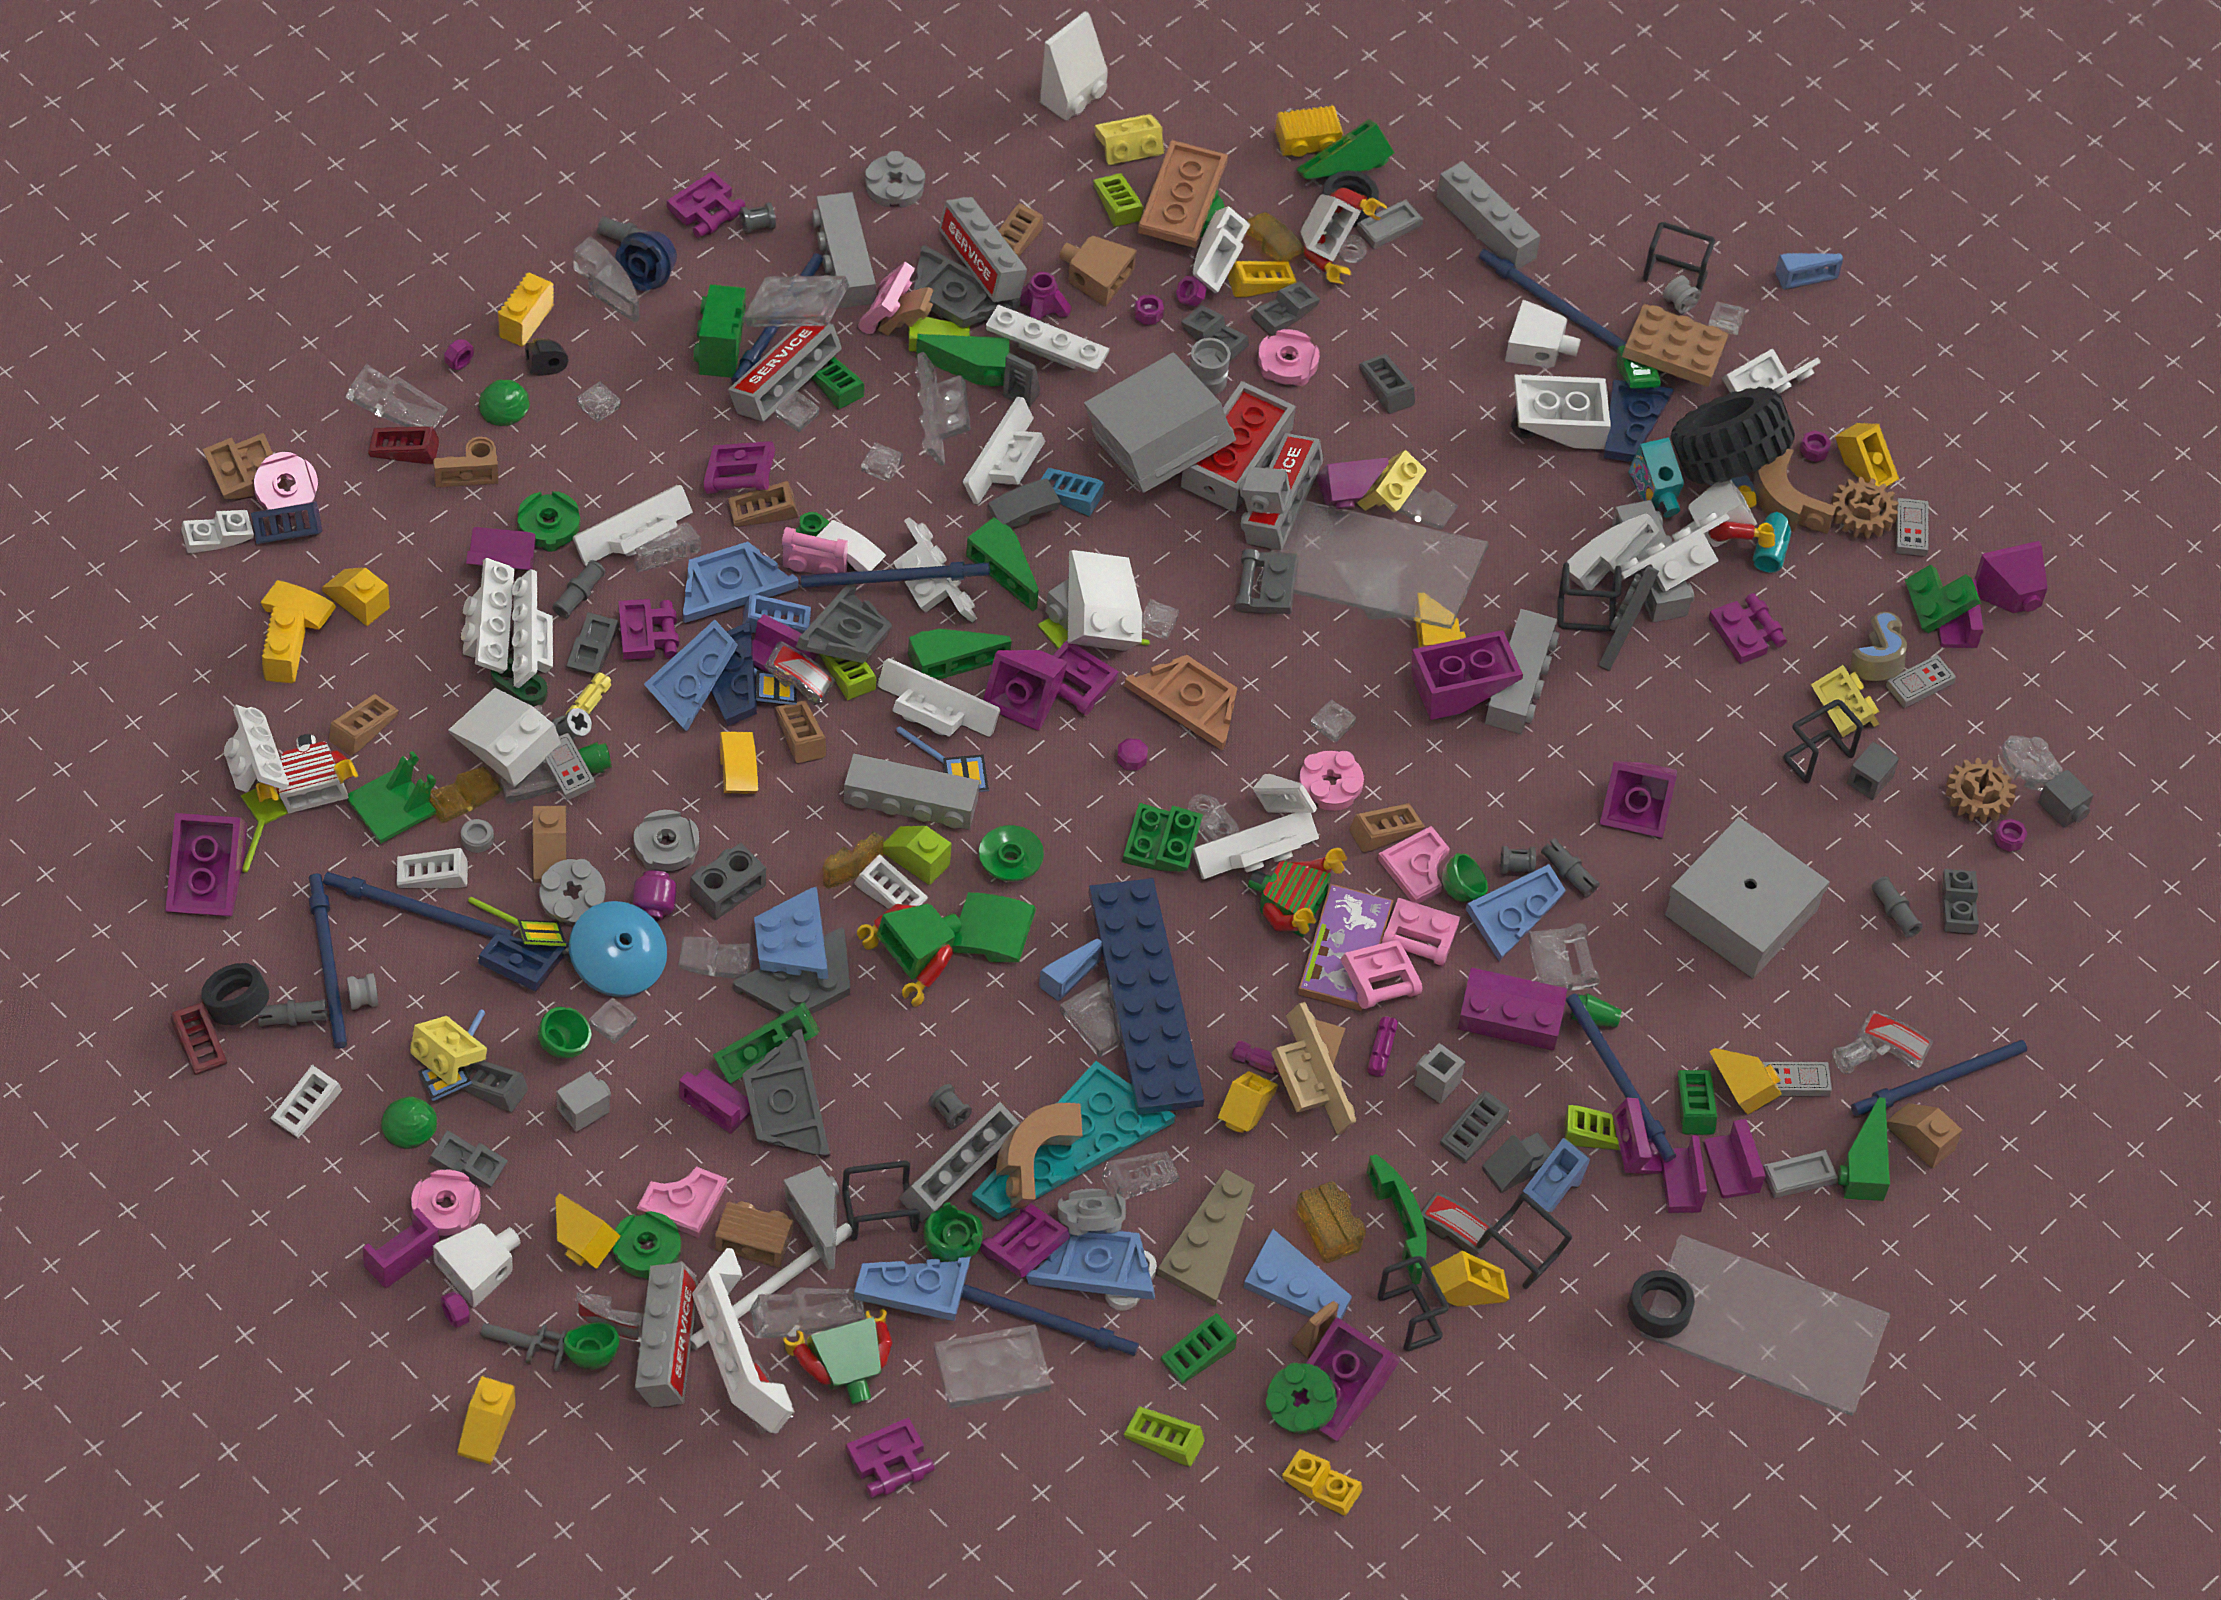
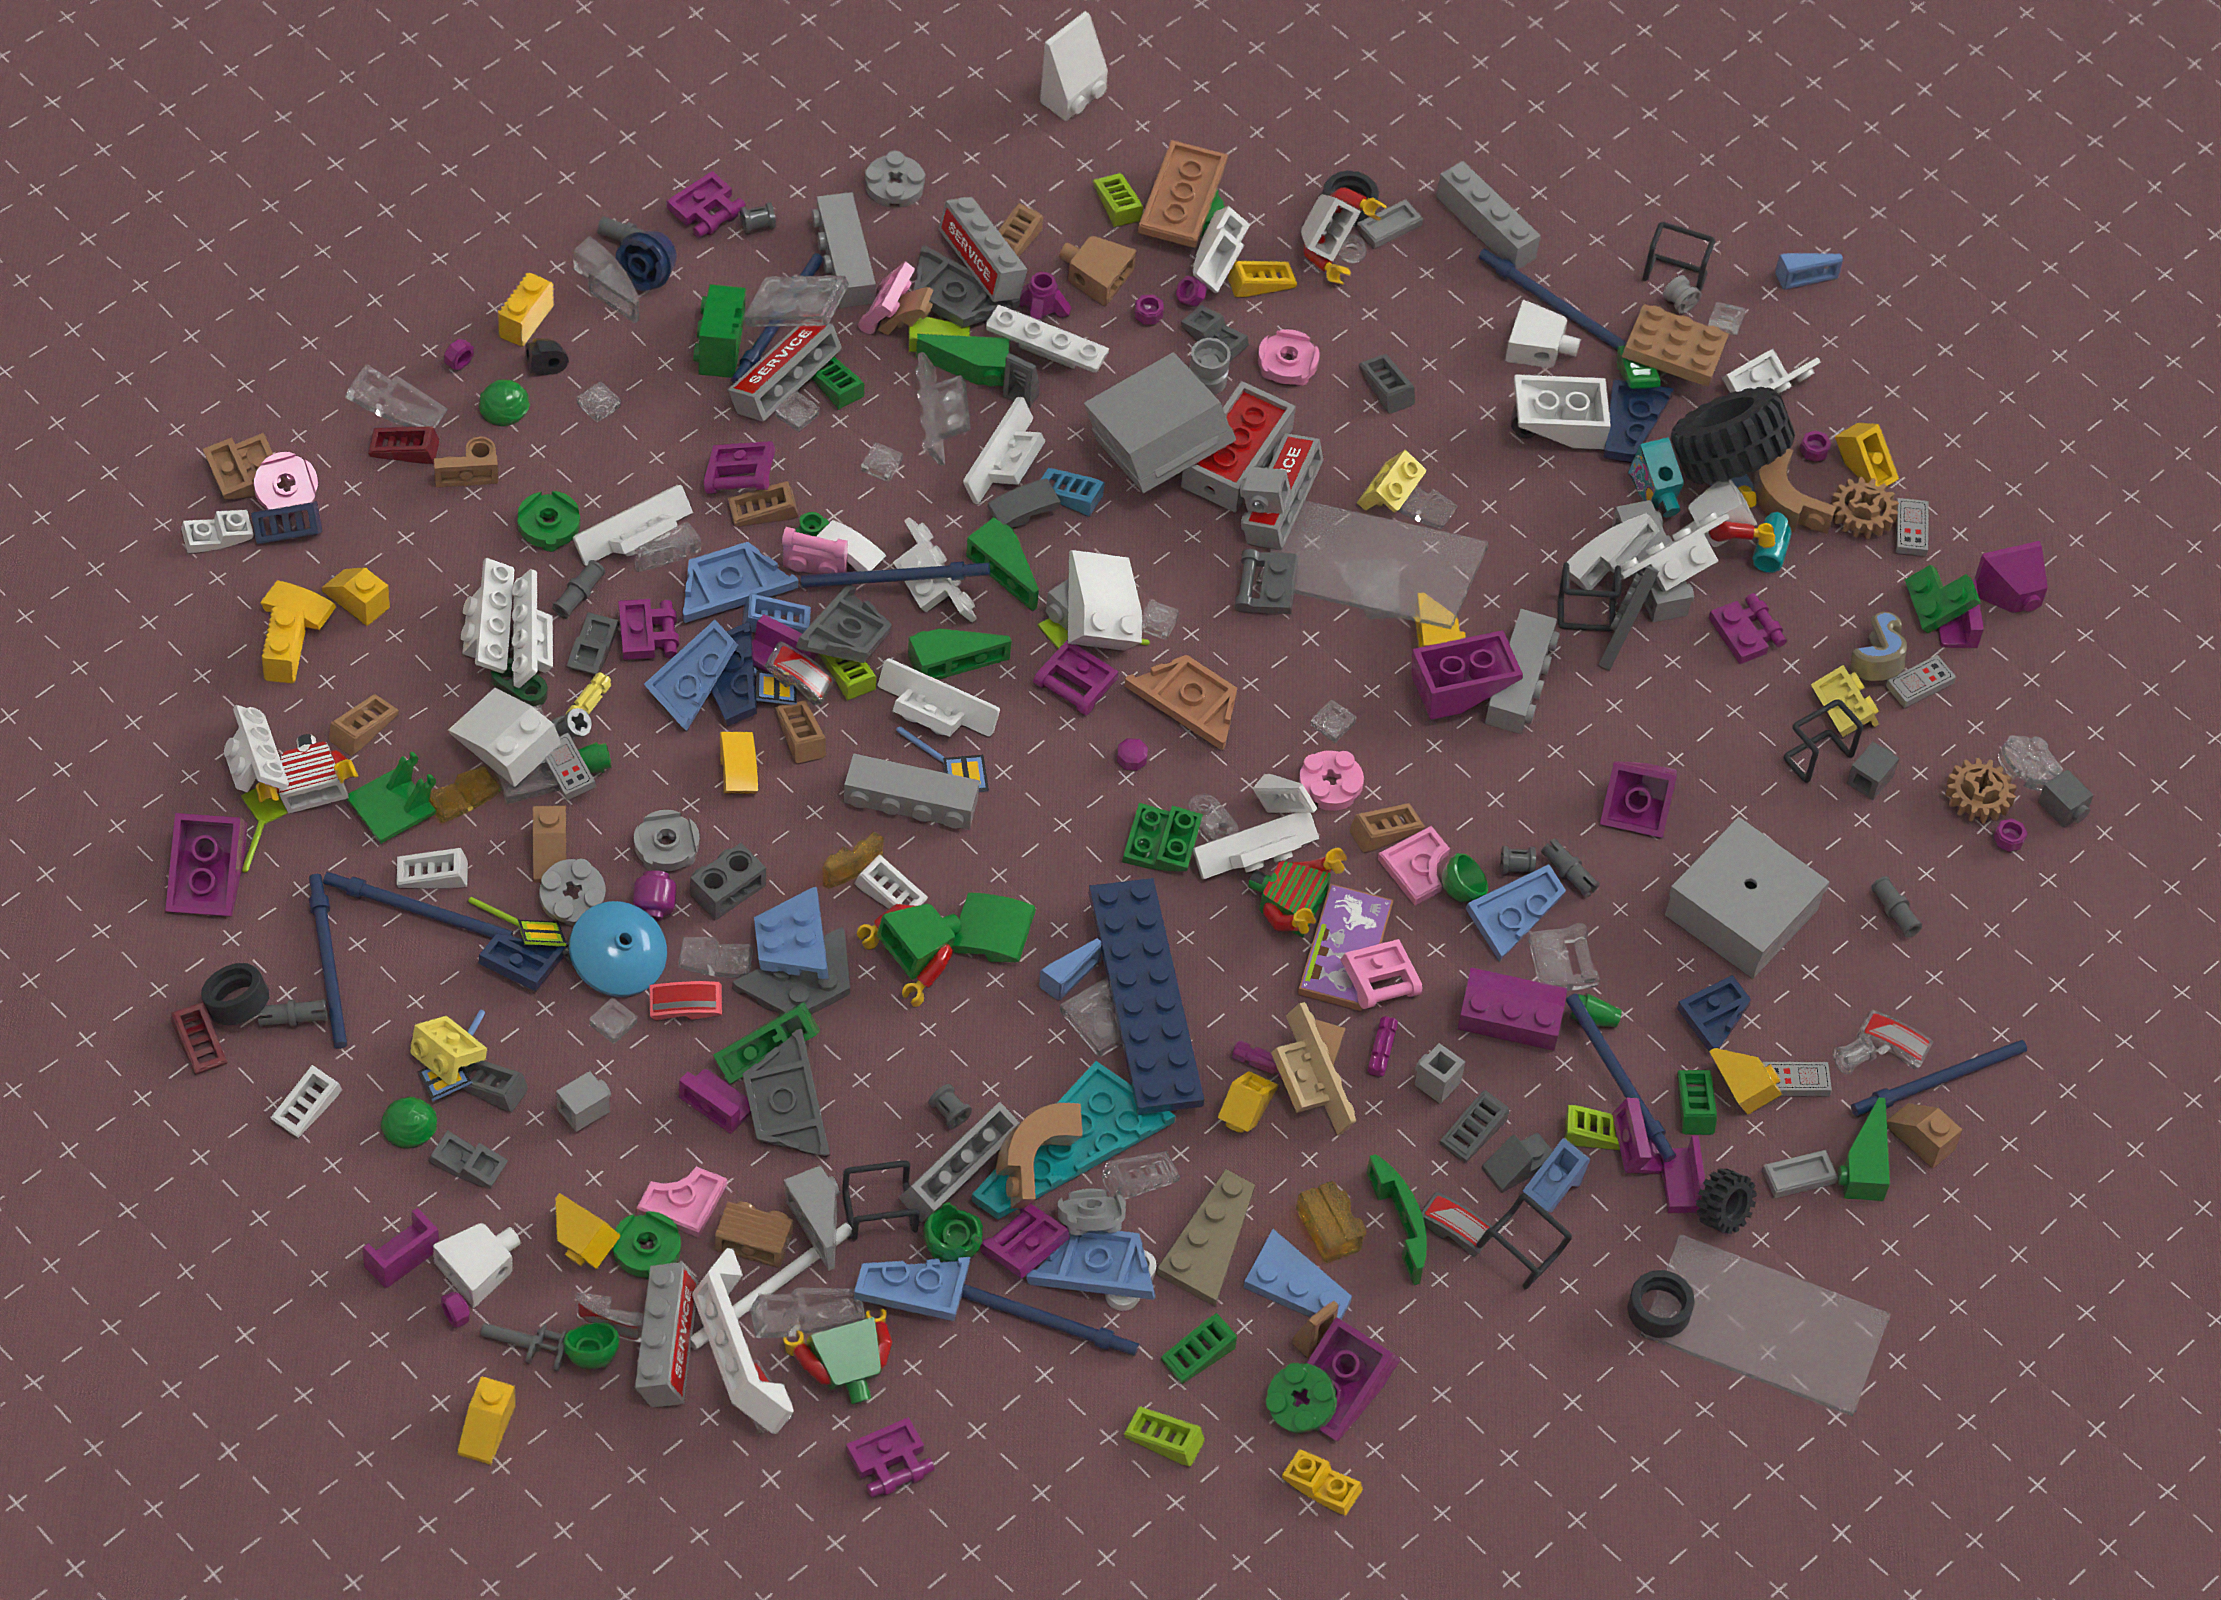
light grey wheel [347,973,378,1010] -> none
bright pink plate [411,1169,481,1236] -> none
light grey tile [461,819,494,853] -> none
magenta panel [466,527,536,570] -> none
green piece [538,1006,591,1058] -> none
lime slope [879,826,952,886] -> none
clear plate [934,1324,1051,1409] -> none
green dish [979,825,1044,881] -> none
magenta slope [983,650,1068,731] -> none
light yellow bracket [1095,114,1164,165] -> none
clear yellow slope [1245,212,1304,261] -> none
dark grey slope [1252,281,1320,336] -> none
yellow brick [1275,105,1343,157] -> none
green slope [1296,119,1395,179] -> none
magenta slope [1316,458,1389,510] -> none
black piece [1377,1256,1449,1351] -> none
bright pink plate [1381,898,1460,966] -> none
yellow slope [1431,1251,1510,1307] -> none
magenta panel [1704,1119,1766,1199] -> none
dark grey slope [1942,869,1979,934] -> none
none -> slope [650,981,722,1020]
none -> dark blue wing [1677,975,1751,1051]
none -> black tyre [1696,1168,1757,1234]

